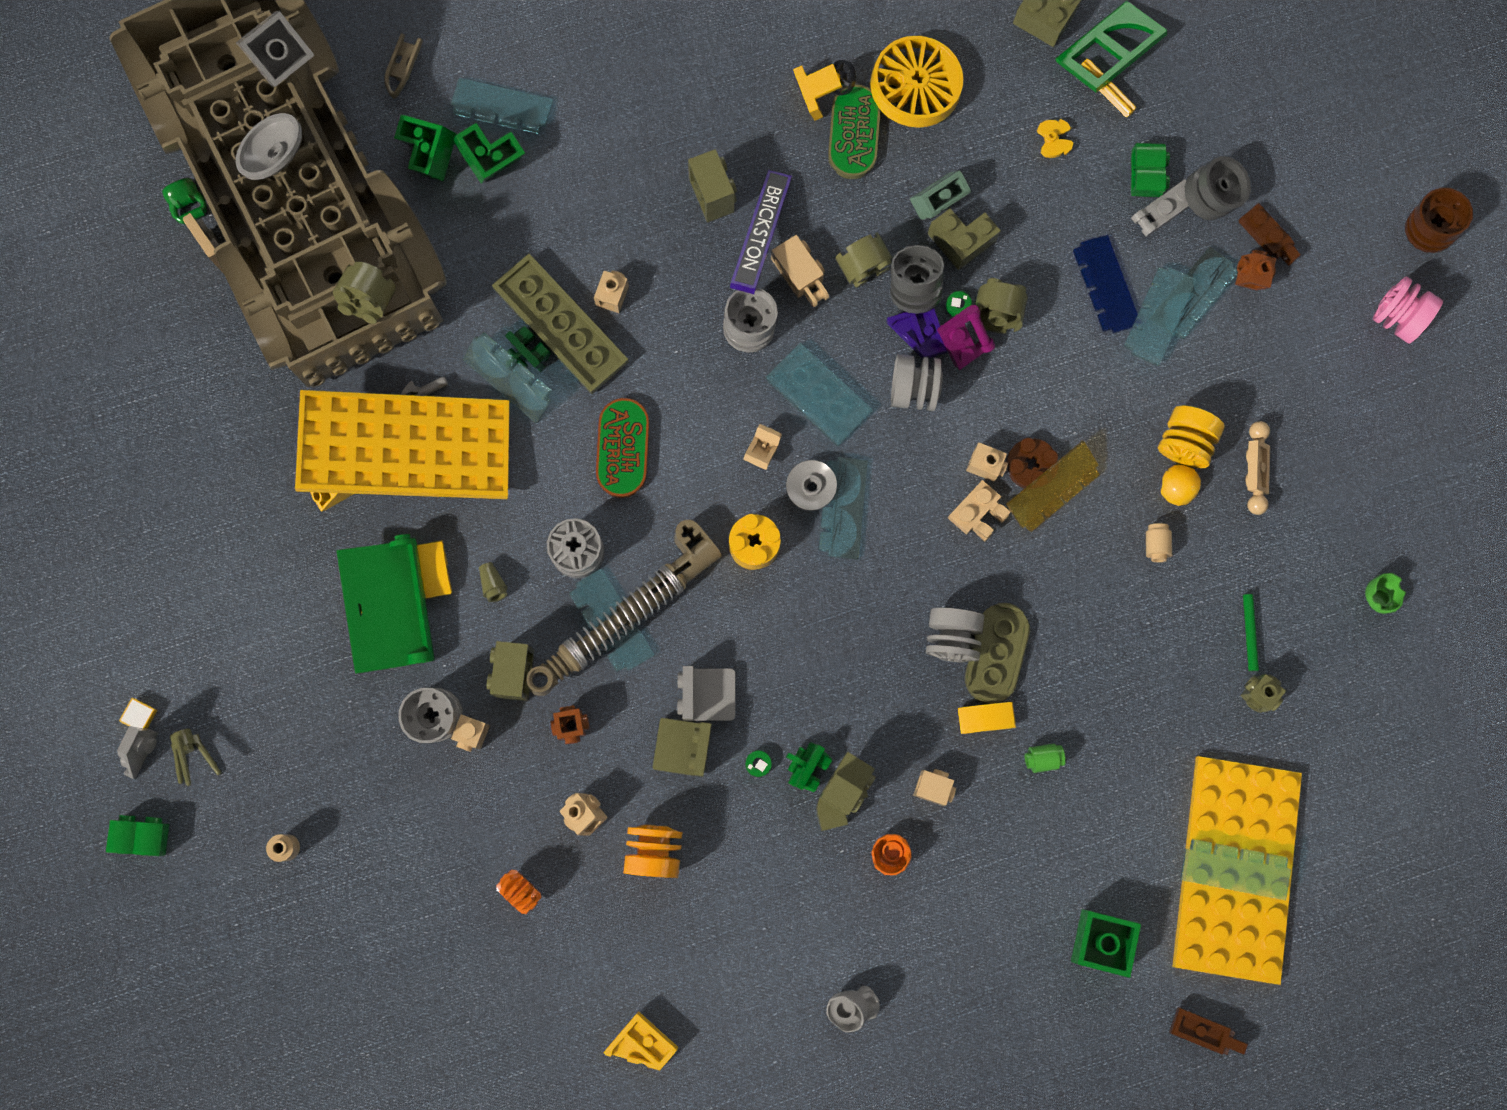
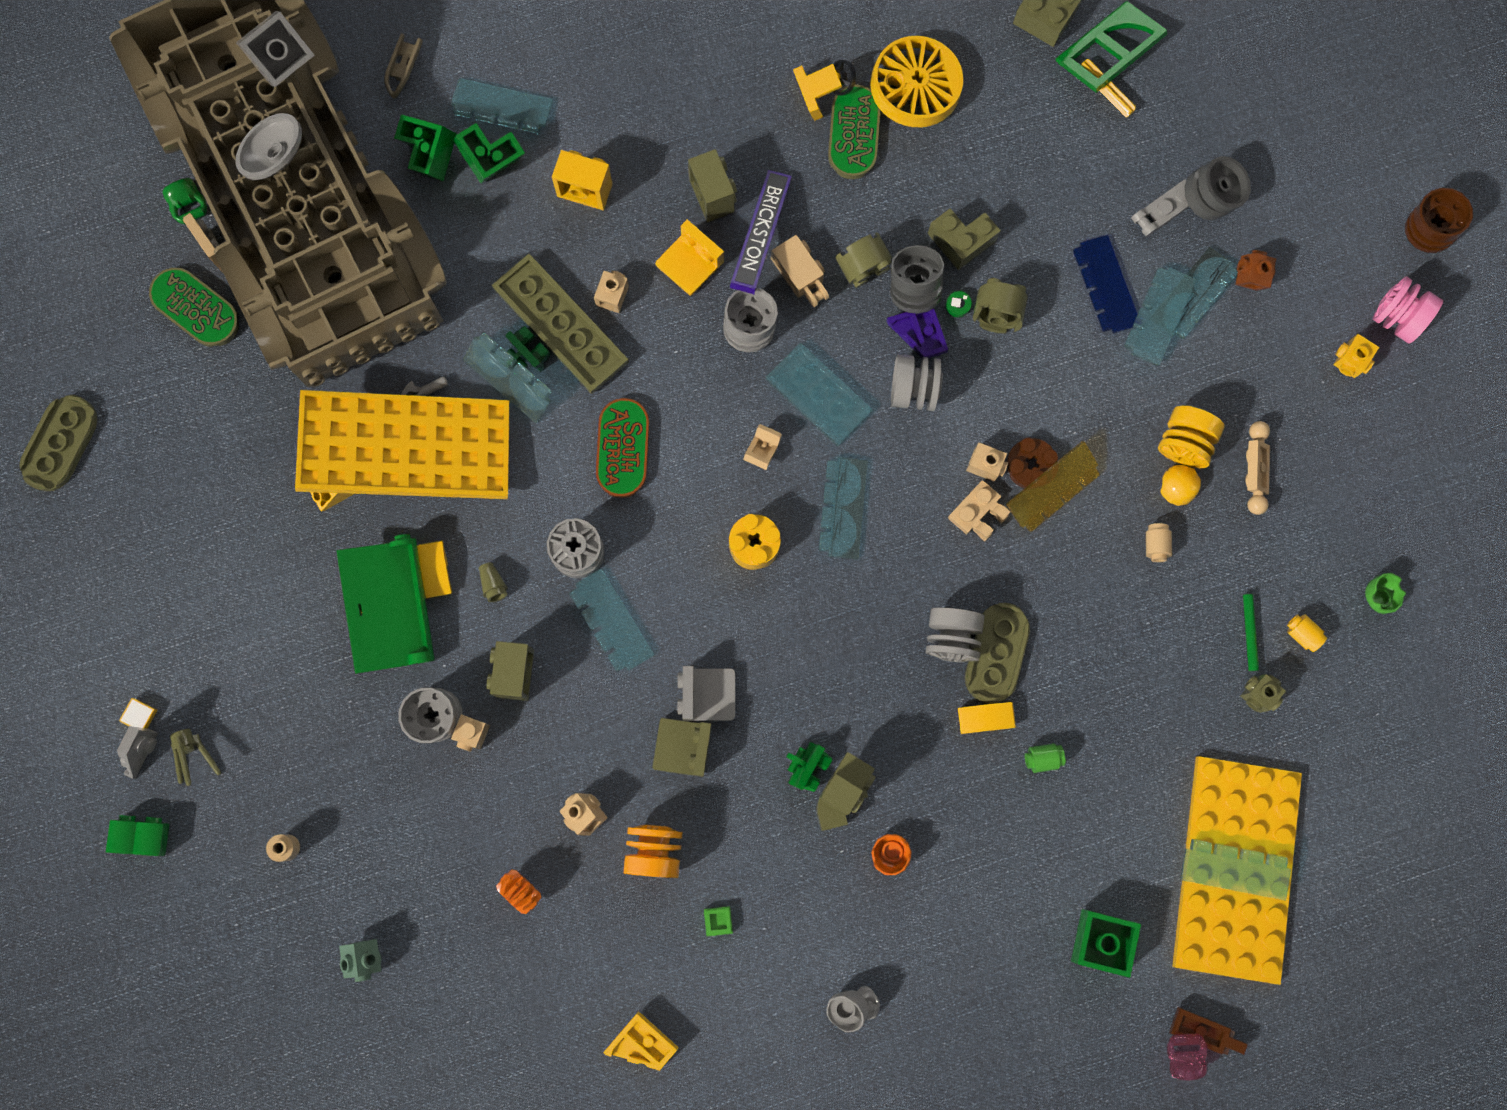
olive brick [333,262,396,324] -> none
dark tan piece [527,520,722,696] -> none
dark orange brick [550,705,590,745] -> none
green tile [745,751,772,777] -> none
light grey dish [786,460,837,510] -> none
sand green brick [910,170,971,220] -> none
tan brick [913,769,956,806] -> none
magenta plate [937,305,995,370] -> none
yellow piece [1037,119,1073,158] -> none
green brick [1131,143,1170,197] -> none
reddish brown hinge [1238,203,1301,266] -> none
none -> olive tile [19,395,97,491]
none -> tile [149,268,239,347]
none -> sand green brick [339,939,381,982]
none -> yellow brick [552,150,613,211]
none -> yellow bracket [655,219,724,296]
none -> bright green tile [704,906,733,936]
none -> clear pink piece [1167,1033,1207,1080]
none -> yellow brick [1287,614,1327,652]
none -> yellow brick [1333,334,1379,378]

